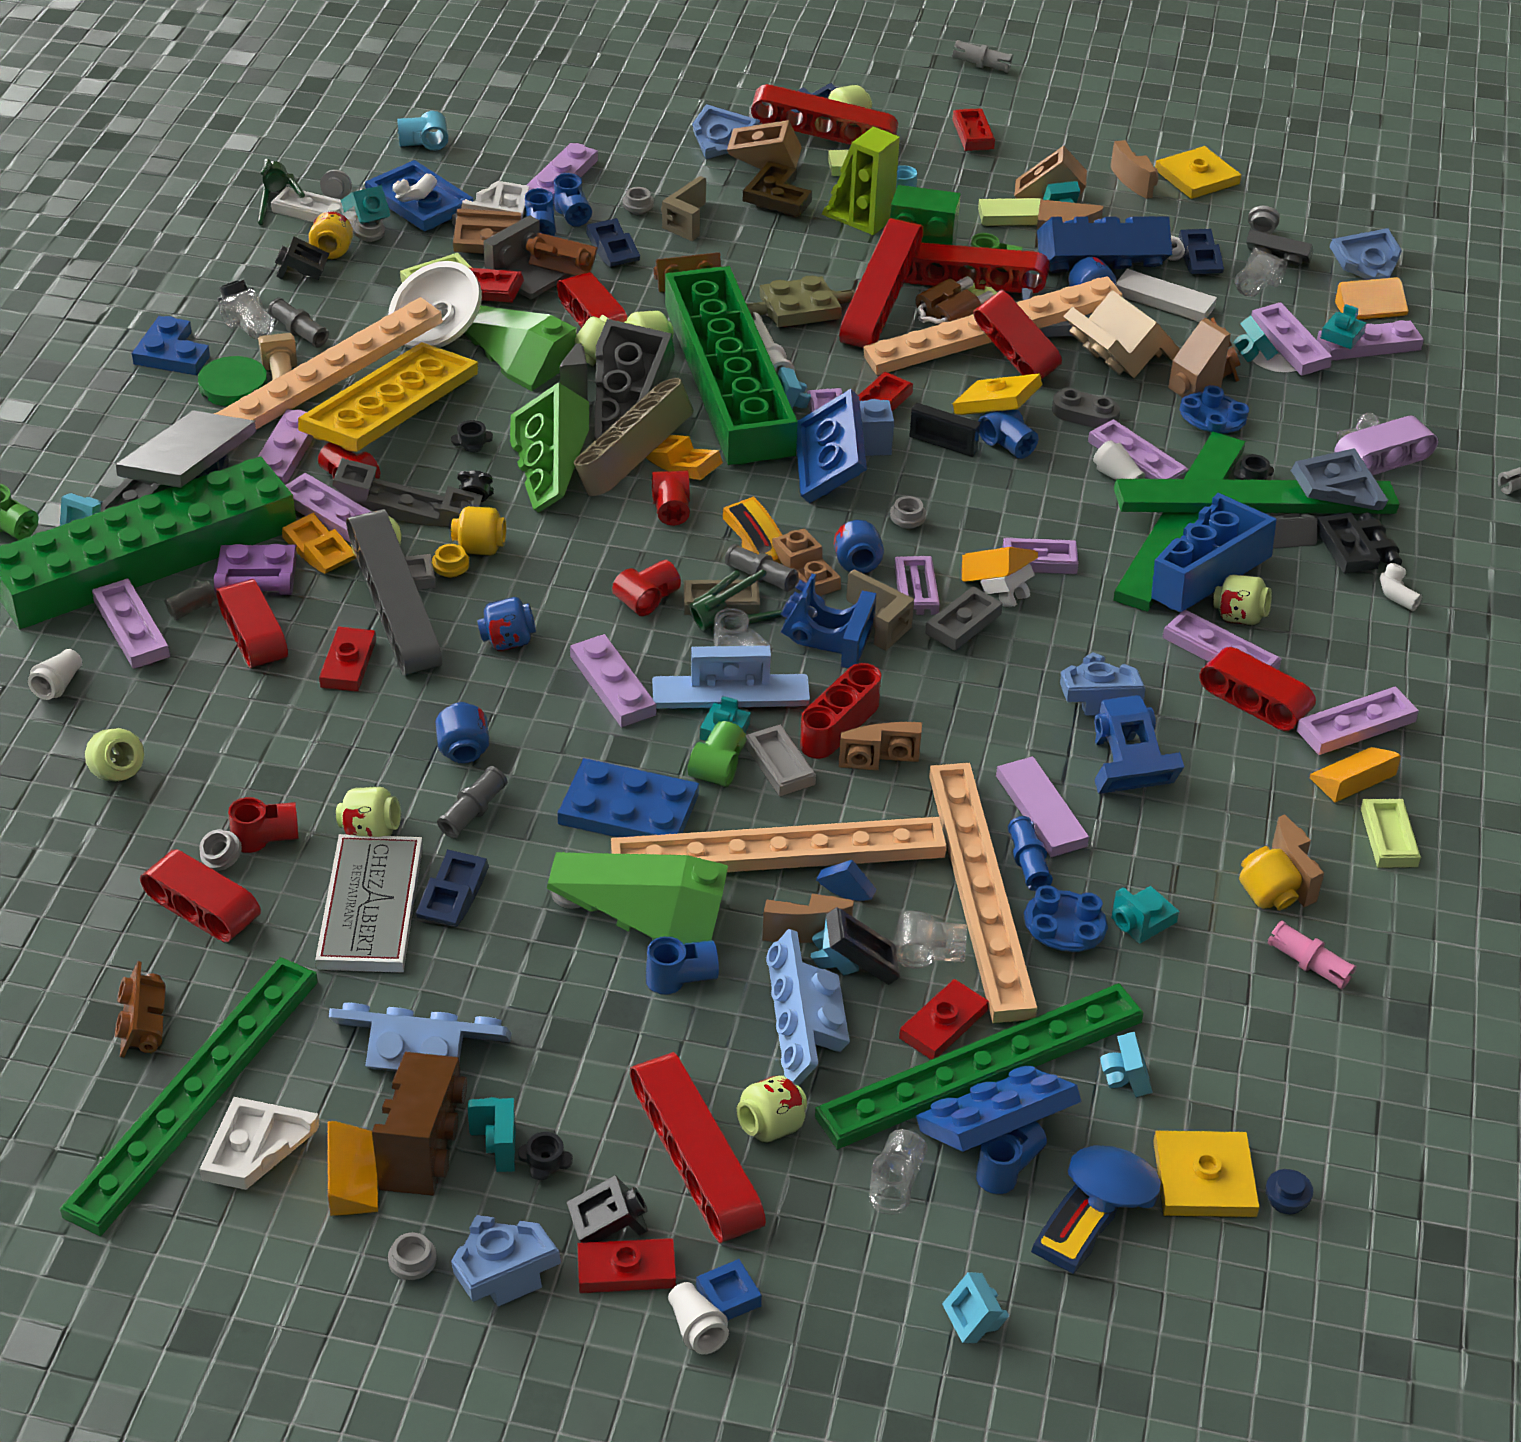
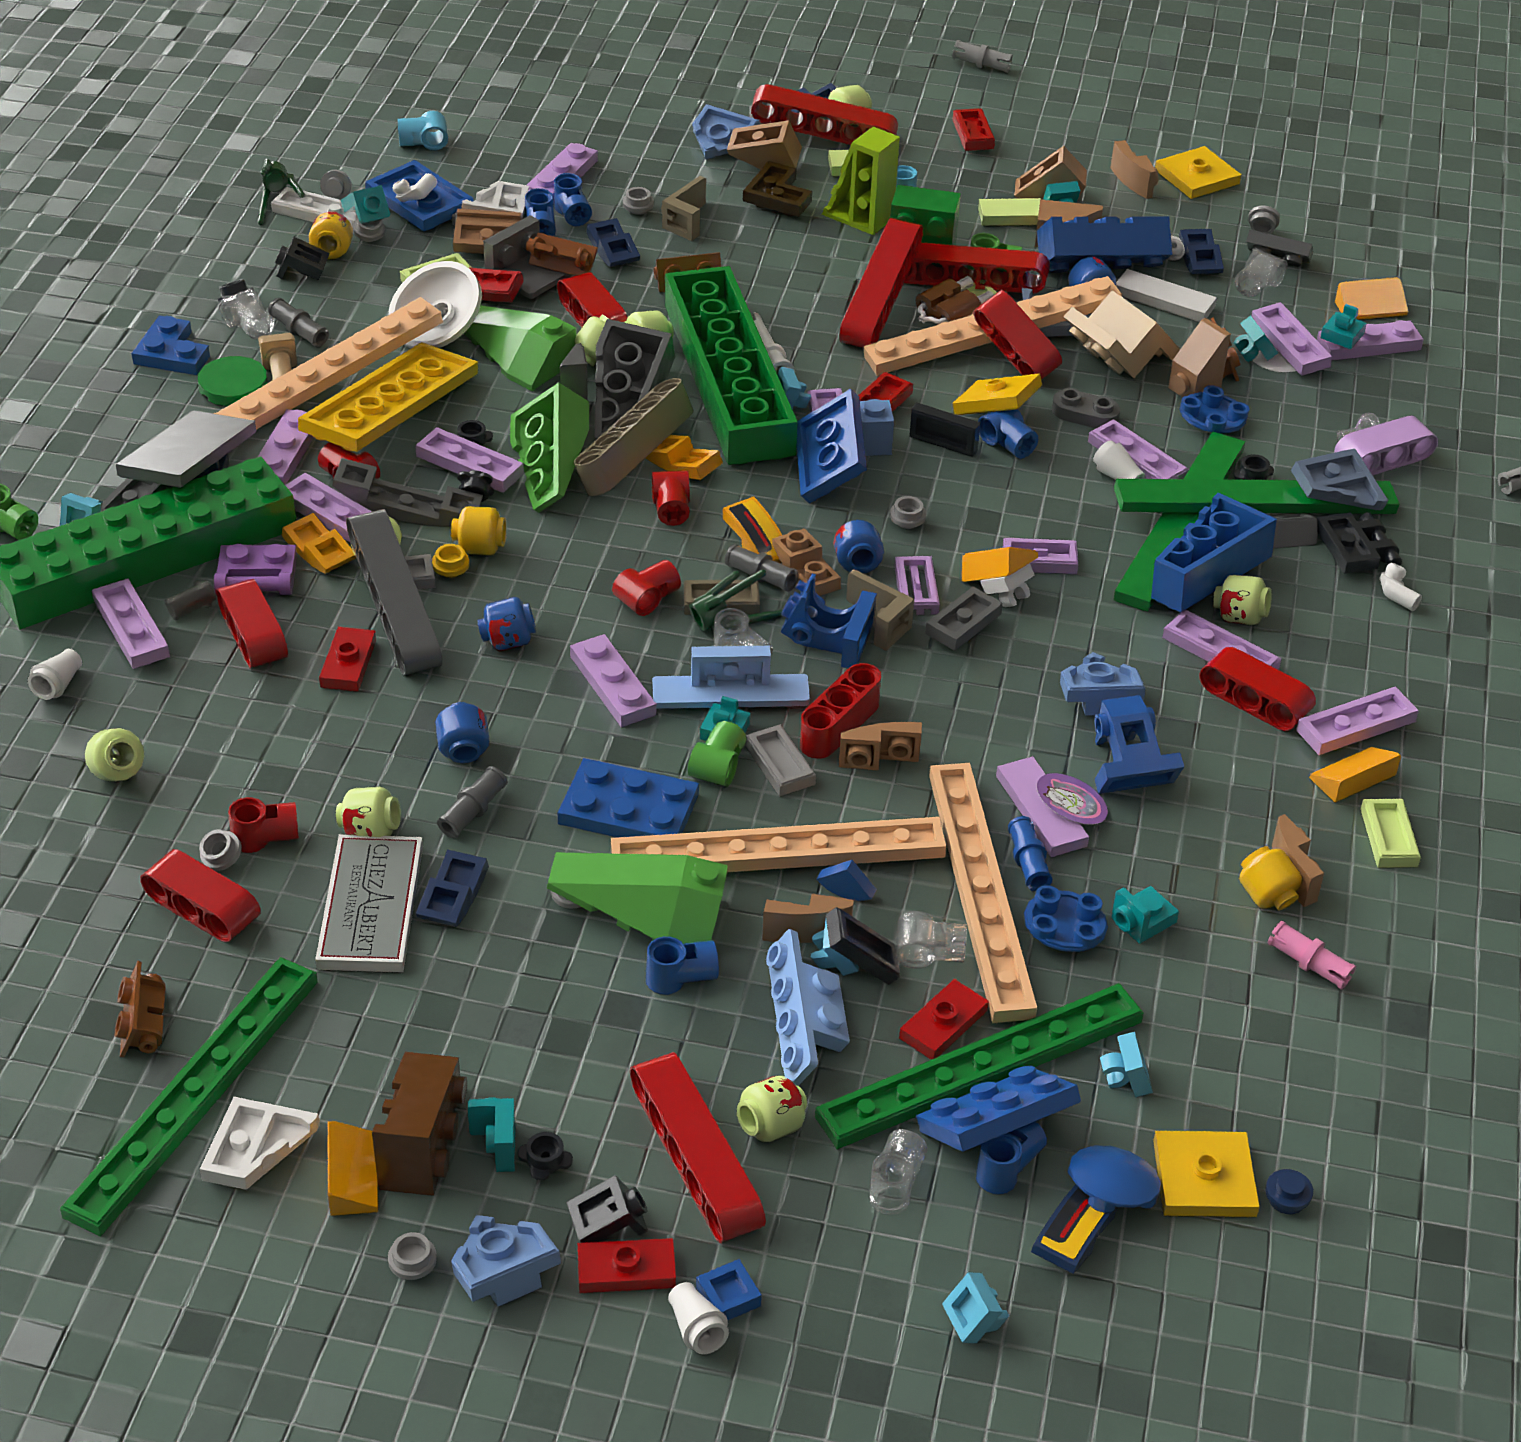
light blue bracket [329,1003,512,1072] -> none
olive plate [746,276,855,327] -> none
medium blue plate [1329,228,1402,280] -> none
none -> lavender plate [416,427,524,493]
none -> sticker [1037,773,1108,825]

